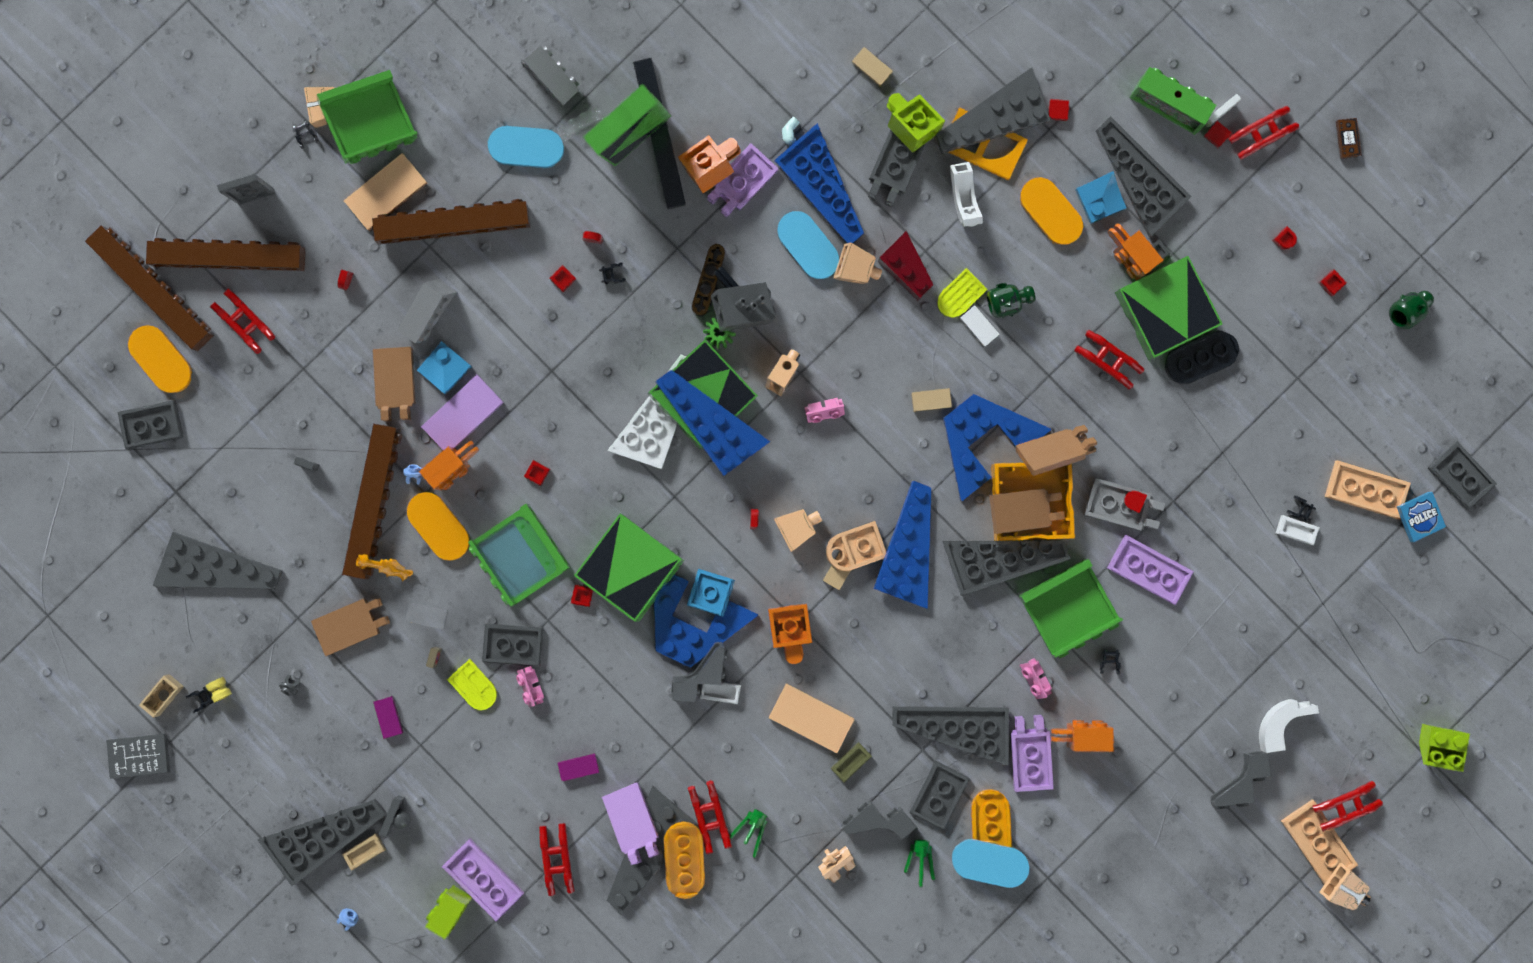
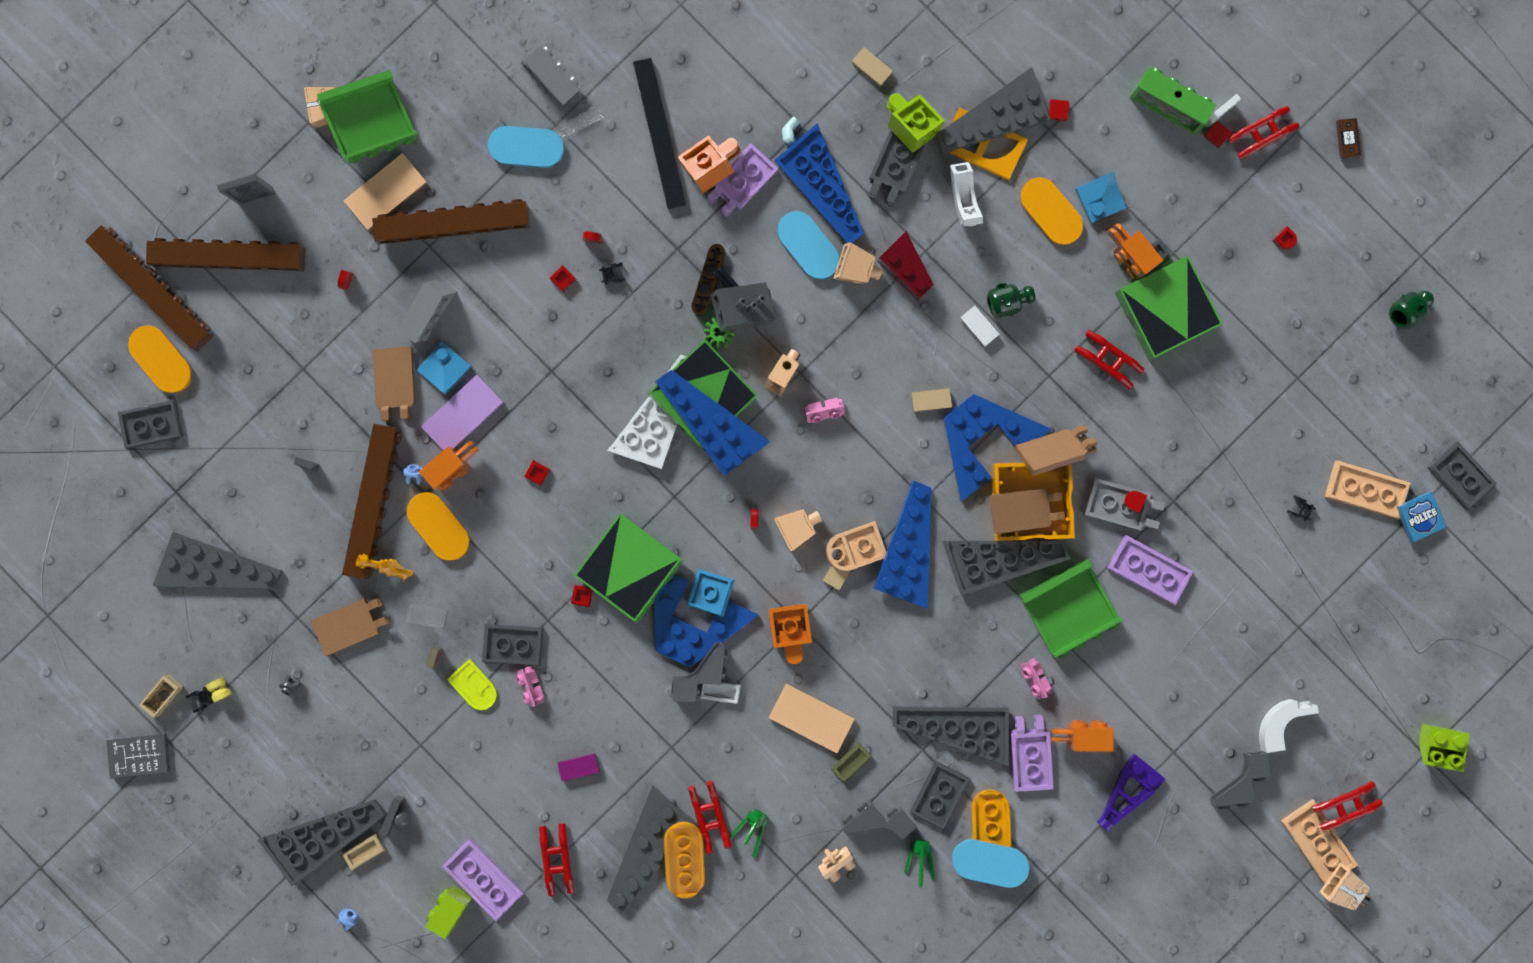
red piece [210,288,275,354] -> none
black piece [293,120,318,149] -> none
magenta tile [373,696,403,739] -> none
clear light blue panel [468,504,571,606] -> none
bright green tile [583,84,671,166] -> none
lavender tile [602,782,659,865] -> none
neon yellow window [937,268,988,318] -> none
dark grey wing [1096,116,1192,238] -> none
black piece [1100,649,1121,675] -> none
black tile [1165,331,1239,384] -> none
white tile [1275,515,1320,546] -> none
red tile [1318,269,1347,297] -> none
none -> dark purple plate [1097,754,1166,832]

